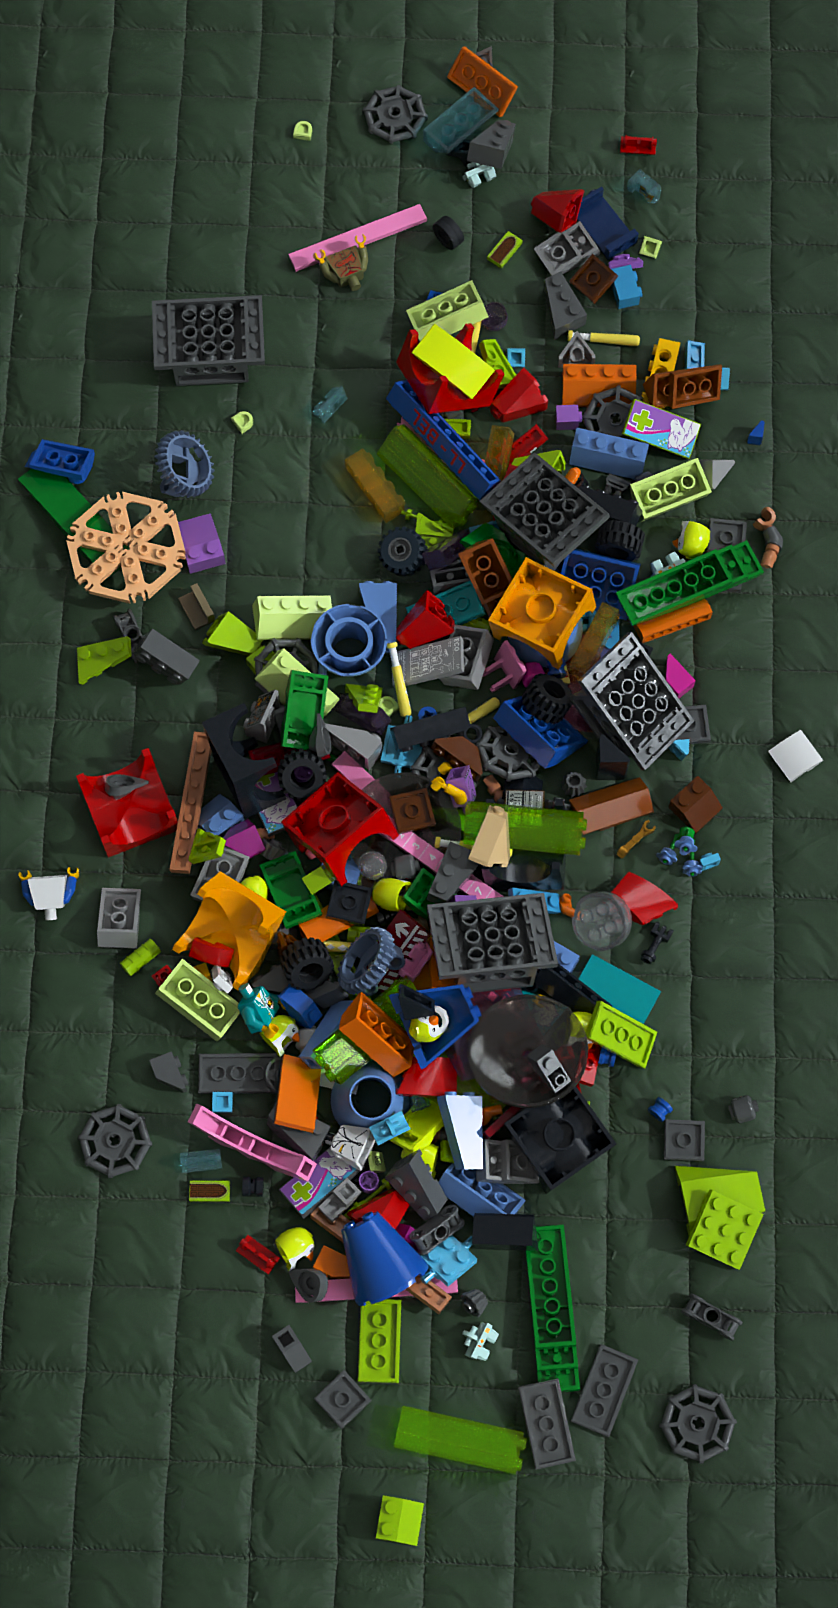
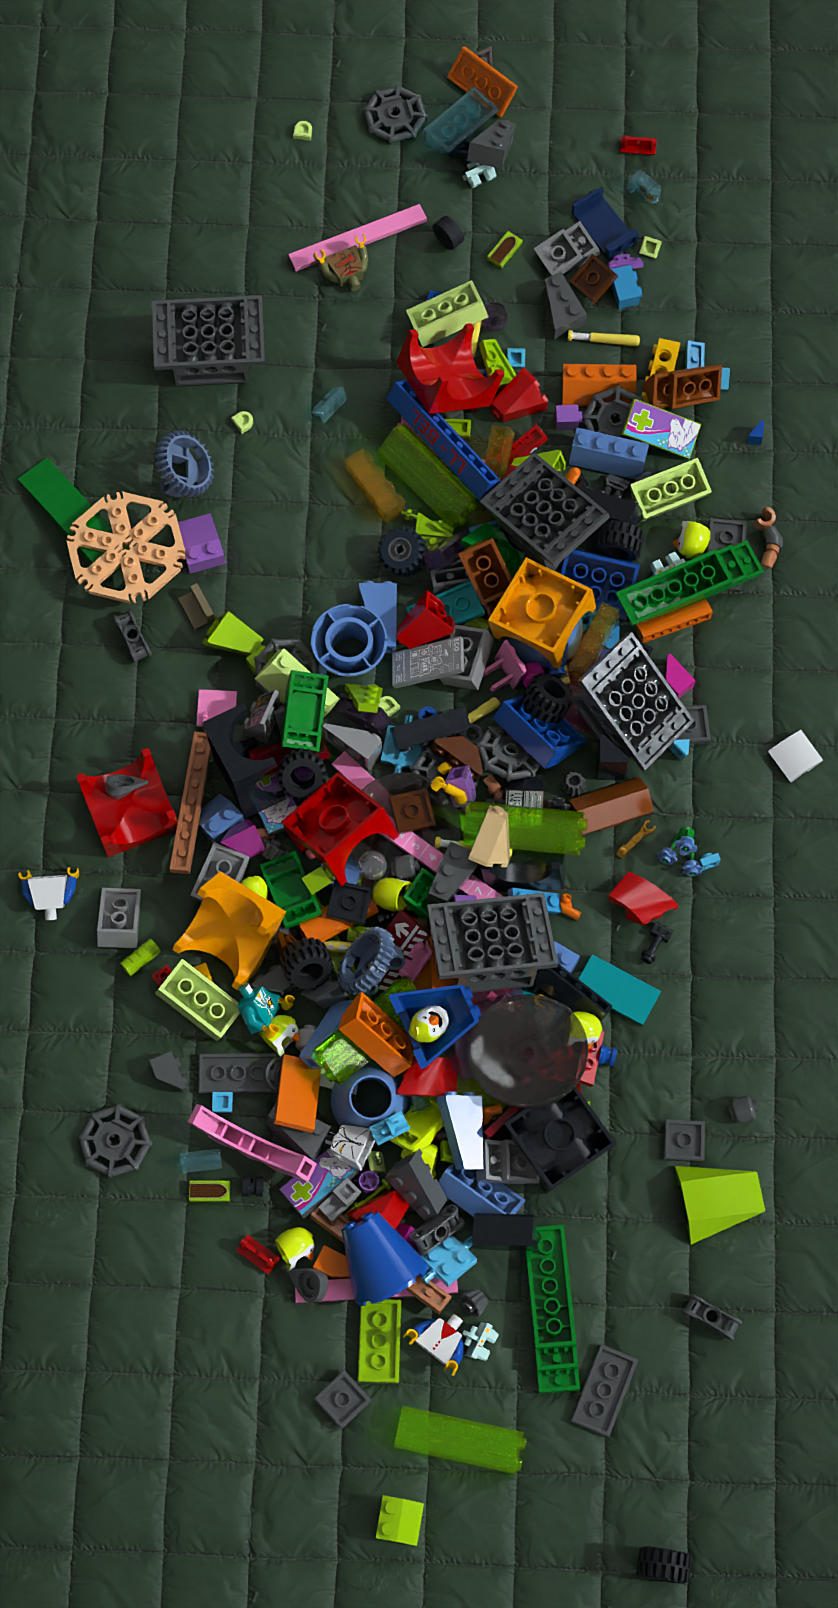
blue slope [25,439,95,484] -> none
lime wing [77,636,132,685] -> none
dark grey brick [132,629,200,685] -> none
lime wing [188,828,226,864] -> none
red slope [189,937,234,967] -> none
white hinge [210,965,233,994] -> none
yellowish green slope [252,596,332,640] -> none
dark grey slope [272,1325,312,1373] -> none
blue slope [278,984,323,1029] -> none
dark grey piece [309,713,331,758] -> none
light yellow piece [386,642,411,717] -> none
black slope [399,984,435,1020] -> none
neon yellow slope [411,324,495,400] -> none
dark grey tile [518,1378,576,1470] -> none
dark grey slope [526,1044,571,1093] -> none
red slope [531,189,584,233] -> none
light grey slope [558,331,595,368] -> none
clear cylinder [572,891,632,951] -> none
lime tile [584,1001,657,1068] -> none
blue wheel [648,1097,673,1122] -> none
dark grey plate [659,1384,737,1464] -> none
reddish brown slope [668,776,723,834] -> none
lime plate [686,1189,764,1270] -> none
light grey slope [699,459,735,489] -> none
none -> bright pink plate [197,690,237,727]
none -> torso [403,1314,464,1376]
none -> black tyre [636,1546,692,1584]

